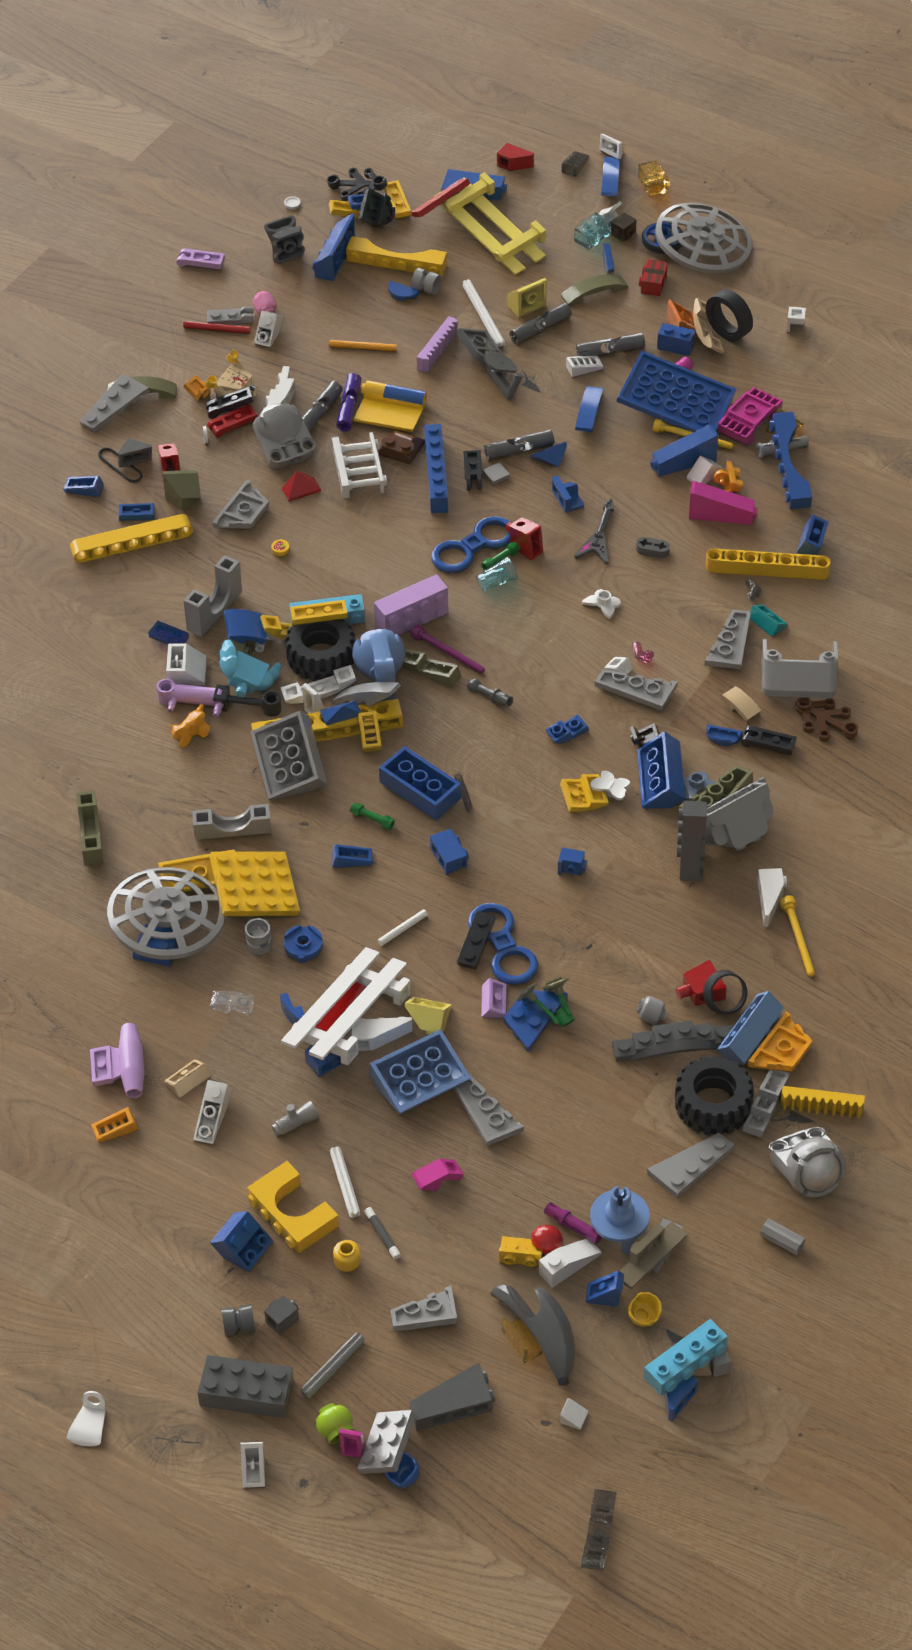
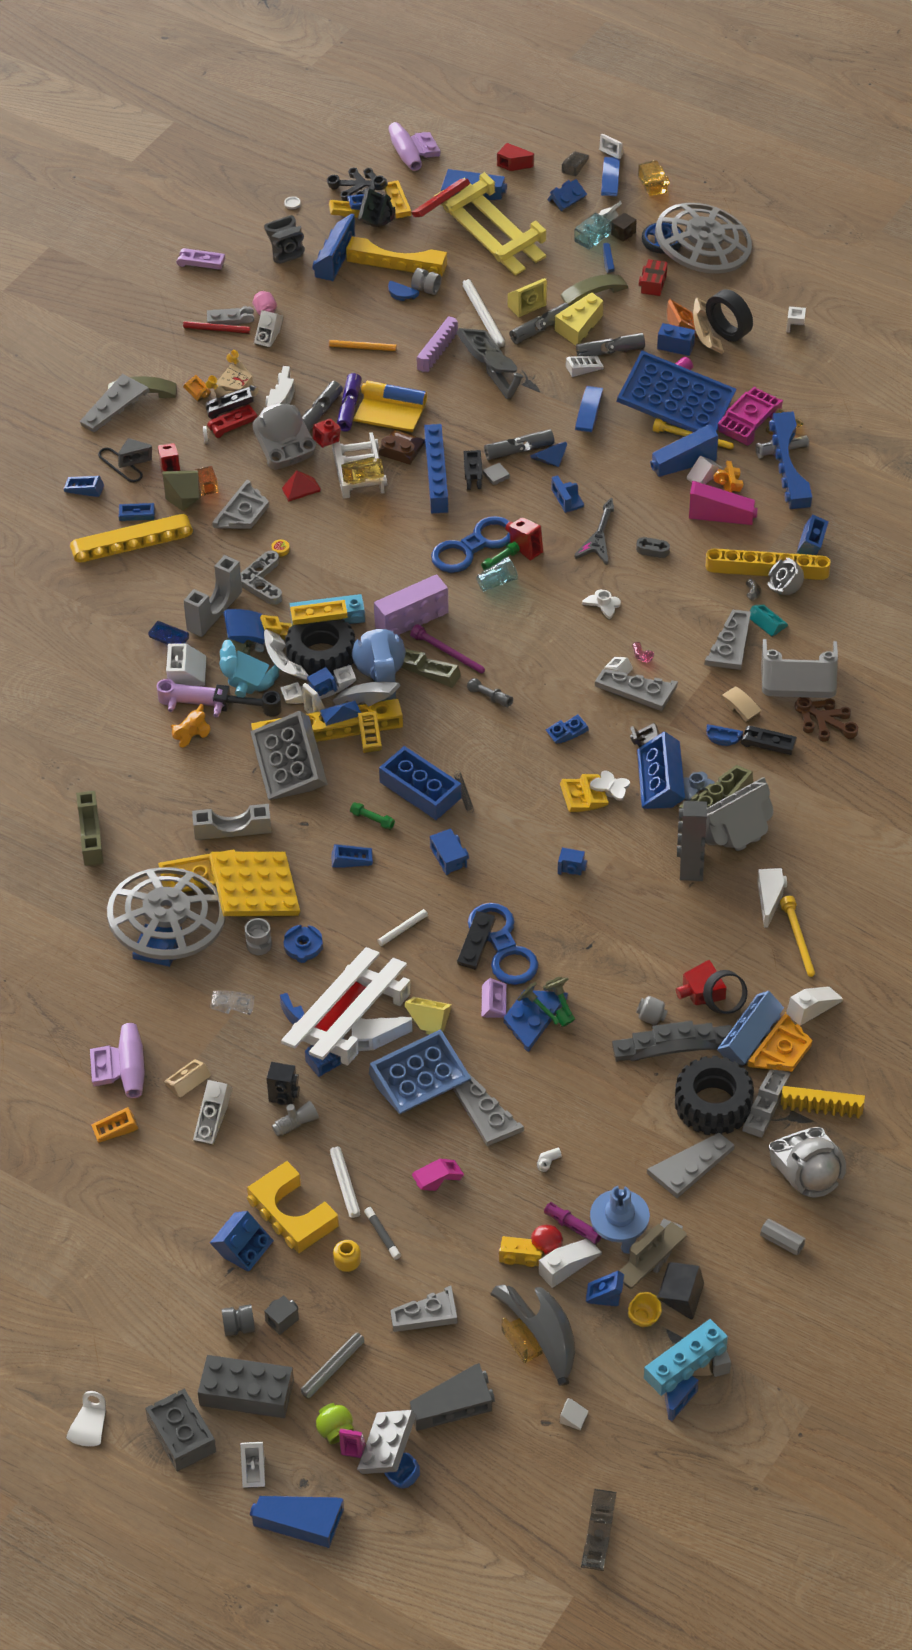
none -> dark grey piece [145,1388,216,1472]
none -> clear orange brick [195,466,218,496]
none -> light grey beam [241,550,282,605]
none -> blue slope [250,1496,344,1548]
none -> white slope [264,629,309,680]
none -> black brick [266,1062,300,1105]
none -> blue brick [307,667,338,697]
none -> red brick [312,418,341,448]
none -> clear yellow brick [341,457,384,484]
none -> lavender plate [389,122,441,171]
none -> white arm [537,1148,562,1172]
none -> blue bracket [547,179,587,211]
none -> light yellow wedge [555,292,603,346]
none -> black slope [657,1262,704,1320]
none -> light grey cylinder [768,558,804,595]
none -> white slope [786,987,843,1026]

